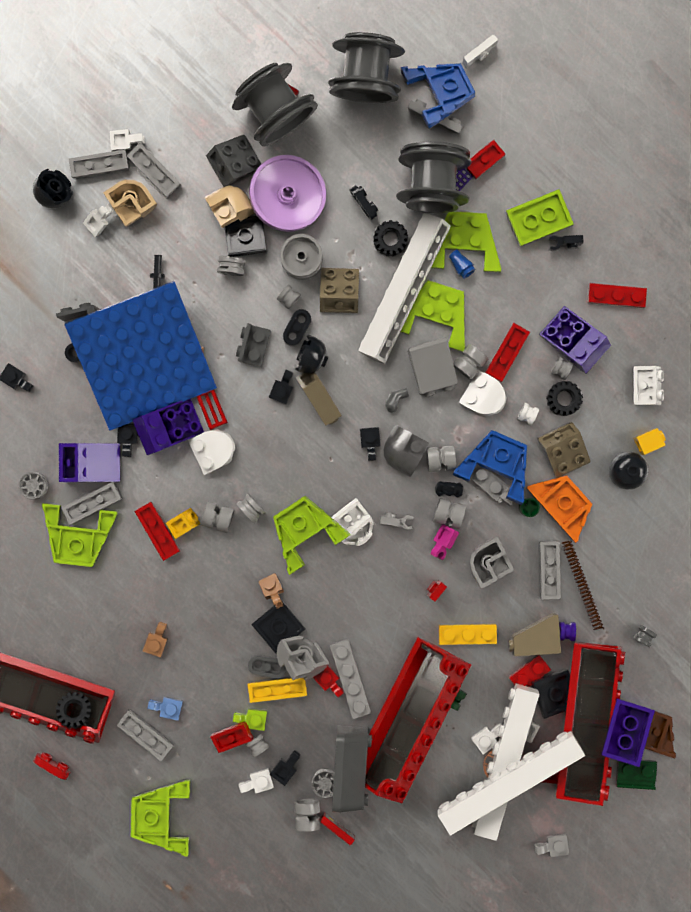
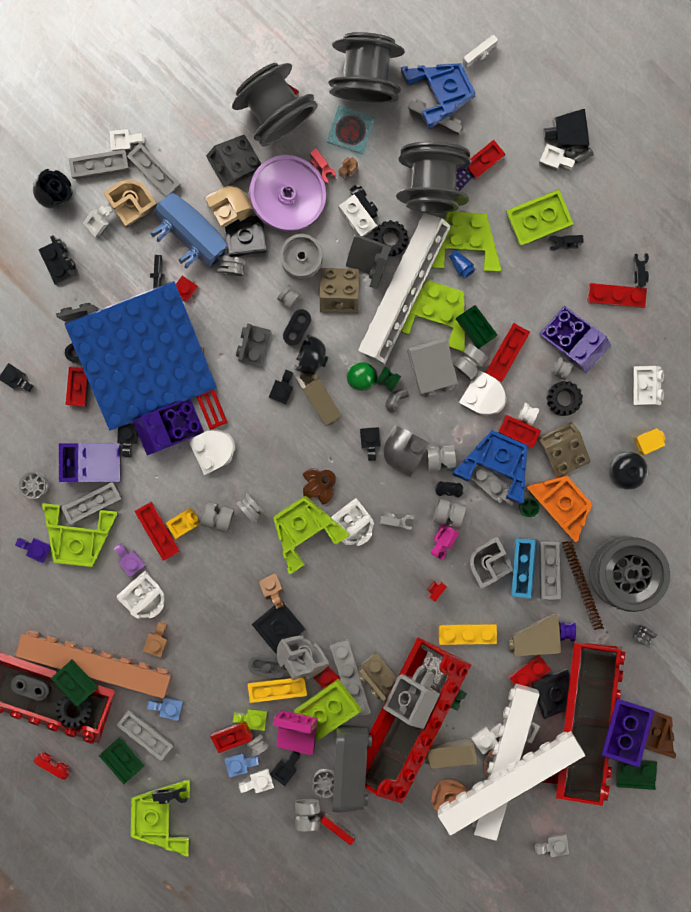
none -> dark grey plate [11,674,50,700]
none -> dark purple plate [15,538,51,563]
none -> nougat brick [15,630,172,699]
none -> black bracket [38,235,77,285]
none -> dark green plate [51,659,98,707]
none -> red plate [65,367,88,407]
none -> dark green plate [99,736,146,784]
none -> medium lavender plate [114,543,145,577]
none -> white slope [116,571,164,619]
none -> medium blue piece [151,192,228,269]
none -> black plate [152,787,188,804]
none -> red plate [176,275,198,302]
none -> medium blue plate [224,753,260,778]
none -> dark pink bracket [273,710,318,755]
none -> lime plate [294,679,362,741]
none -> reddish brown plate [303,468,336,505]
none -> coral plate [310,149,336,184]
none -> clear light blue tile [327,105,375,155]
none -> medium nougat plate [339,157,358,179]
none -> white brick [339,195,377,237]
none -> dark grey bracket [346,234,391,289]
none -> green hair [346,362,378,391]
none -> dark tan bracket [358,652,397,701]
none -> dark green wheel [375,366,401,392]
none -> light grey hinge [383,666,440,729]
none -> dark tan slope [425,738,478,769]
none -> nougat tile [431,779,468,813]
none -> dark green plate [455,305,498,349]
none -> red plate [498,415,541,448]
none -> dark azure brick [512,537,538,598]
none -> white plate [539,144,575,171]
none -> black torso [543,109,590,149]
none -> dark grey arm [565,147,594,164]
none -> dark grey wheel [589,536,670,612]
none -> black plate [633,253,649,288]

